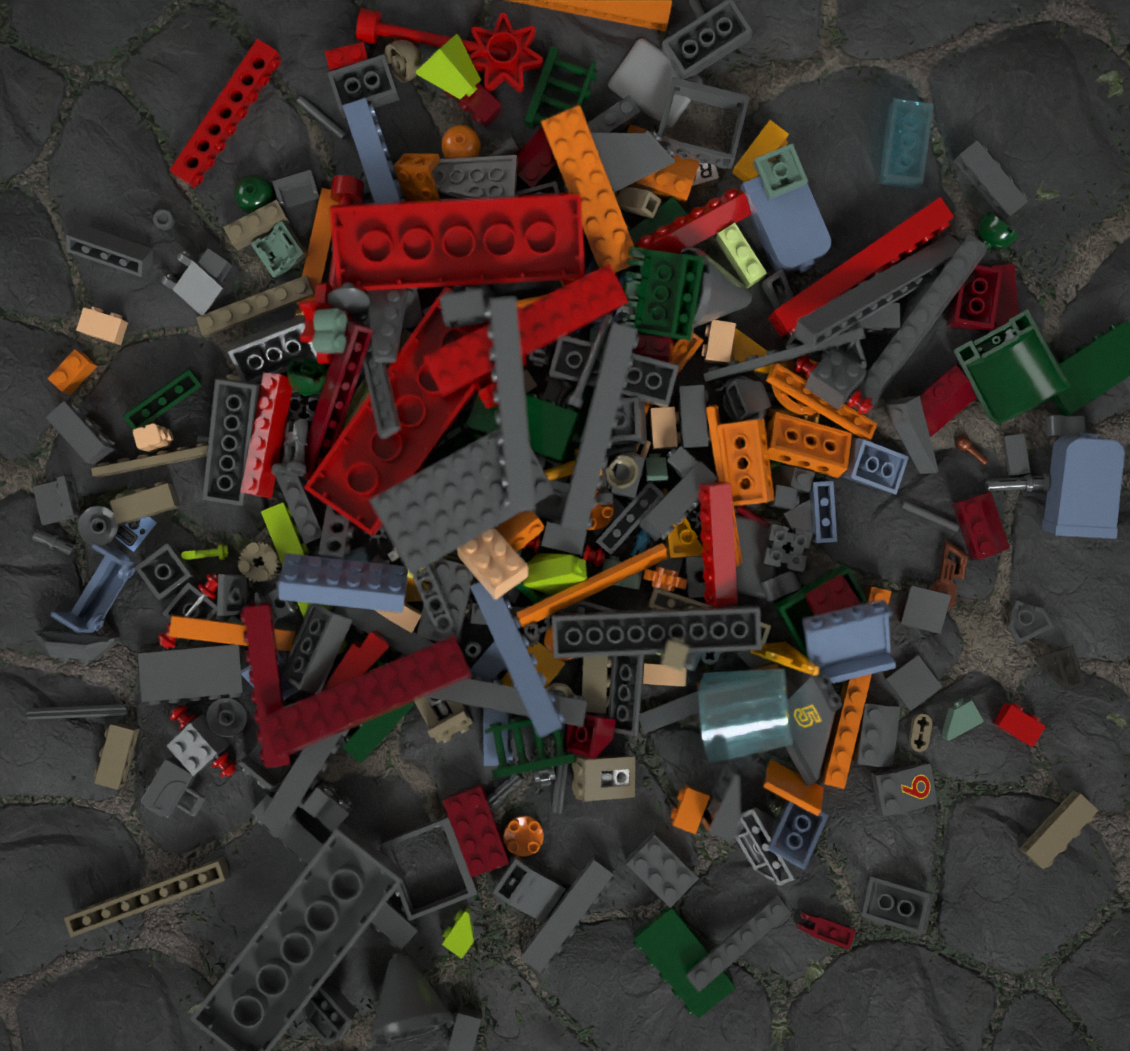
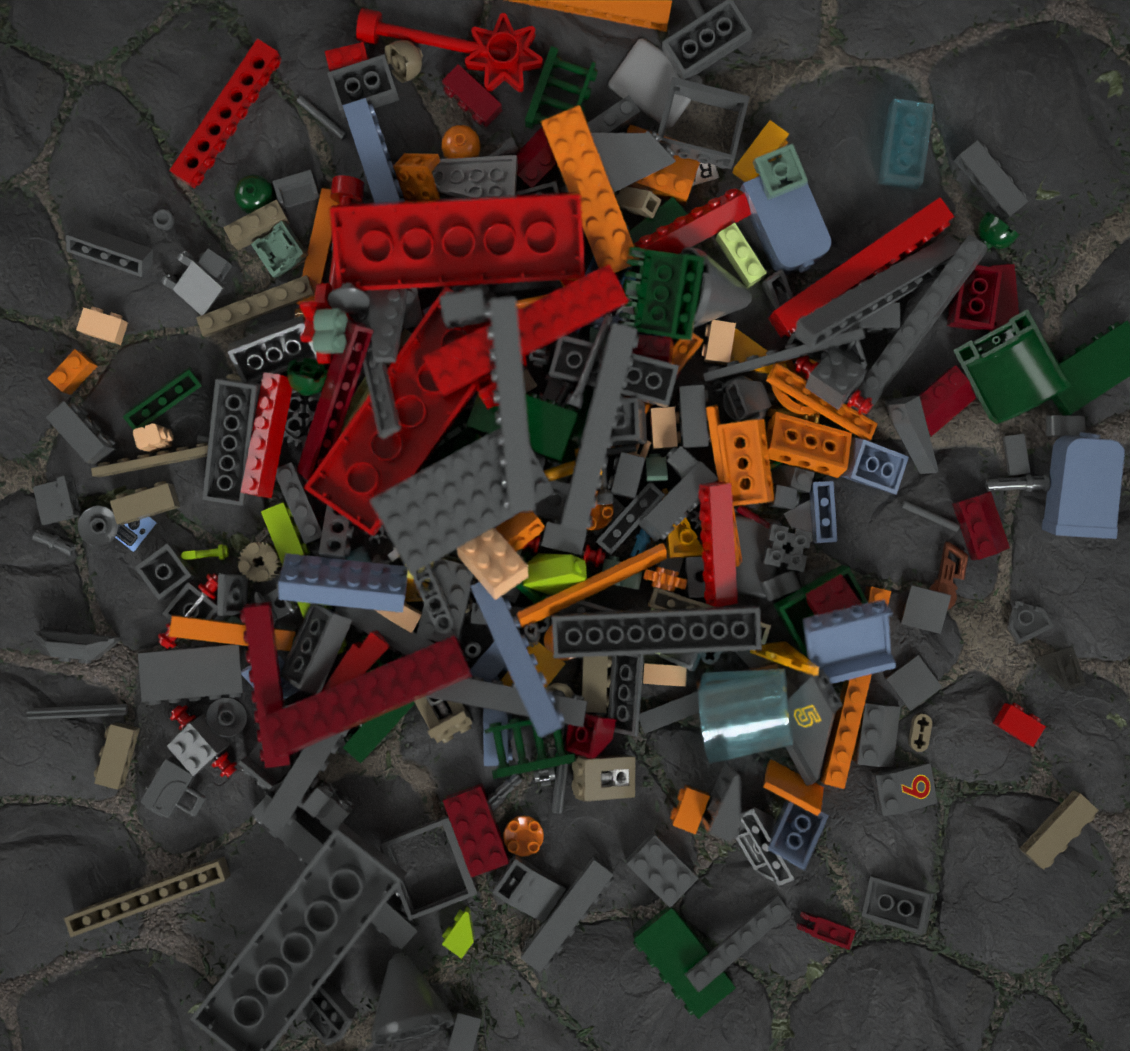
sand blue windscreen [51,544,135,633] -> none
dark grey piece [271,419,308,478] -> none
lime slope [416,34,481,99] -> none
dark tan piece [606,455,639,489] -> none
dark tan brick [661,636,689,671] -> none
sand green slope [941,698,984,741] -> none
copper bar [955,435,989,466] -> none

